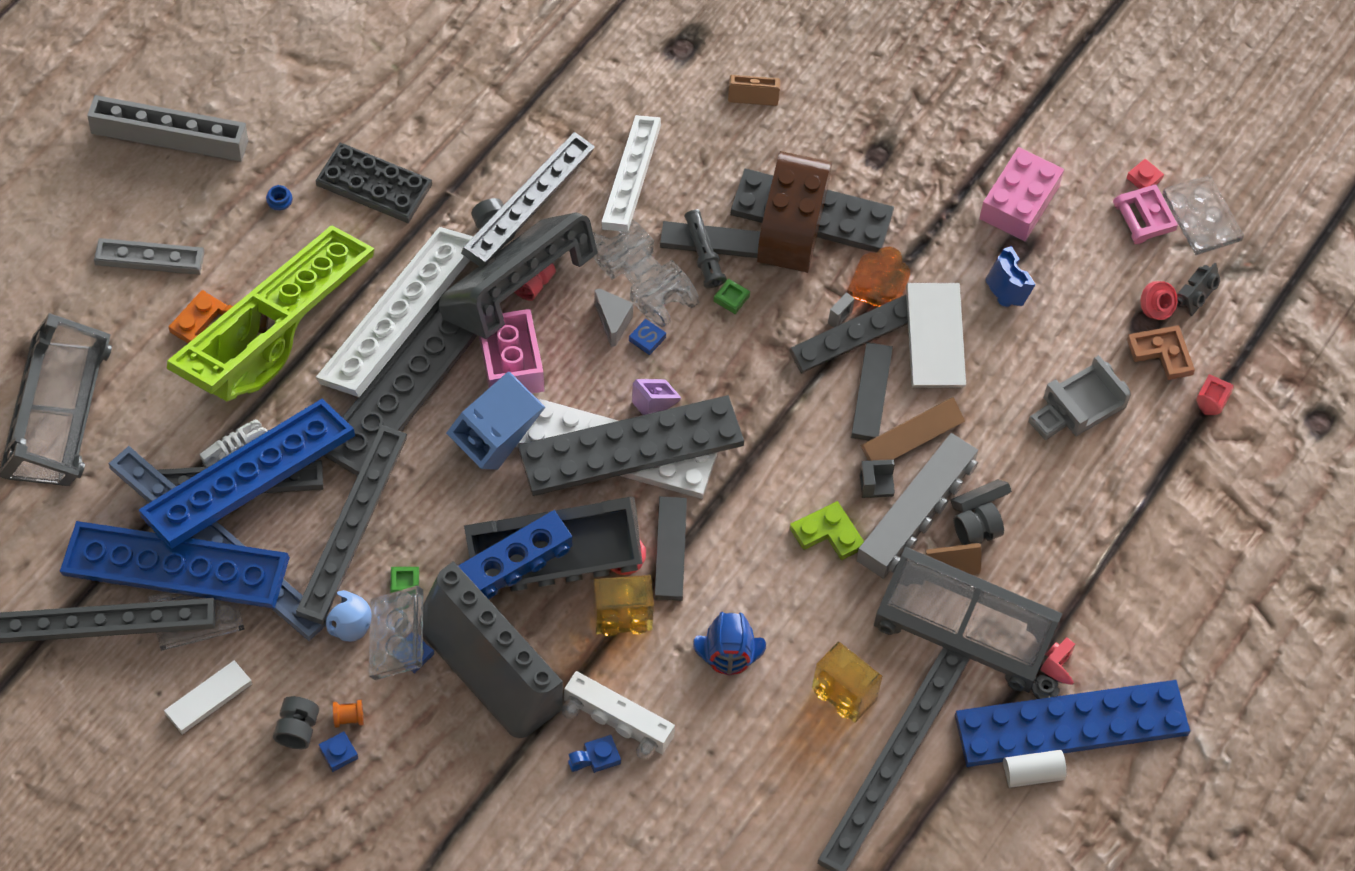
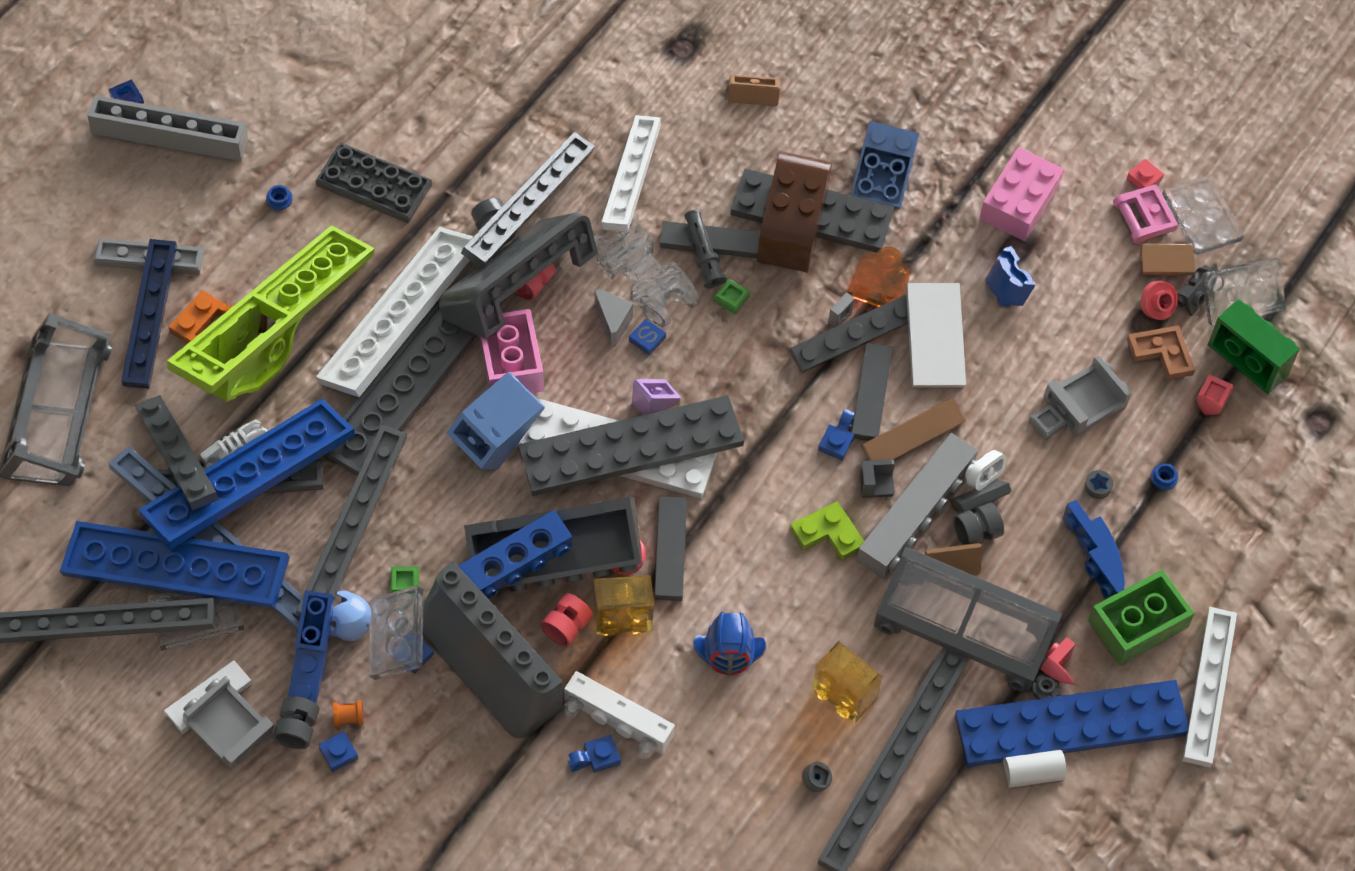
none -> clear blue plate [108,79,144,104]
none -> dark blue plate [121,239,177,389]
none -> dark grey plate [135,395,218,510]
none -> light grey panel [183,676,274,770]
none -> blue slope [288,590,334,704]
none -> coral wheel [540,593,593,647]
none -> dark grey tile [802,762,832,792]
none -> blue plate [818,409,855,461]
none -> medium blue slope [851,121,919,208]
none -> white plate [965,450,1006,491]
none -> blue slope [1063,500,1125,599]
none -> dark grey tile [1085,470,1113,499]
none -> bright green brick [1088,569,1195,665]
none -> medium nougat slope [1139,244,1195,275]
none -> blue plate [1151,464,1178,490]
none -> white plate [1182,607,1237,768]
none -> clear plate [1202,257,1286,326]
none -> green brick [1207,298,1300,394]

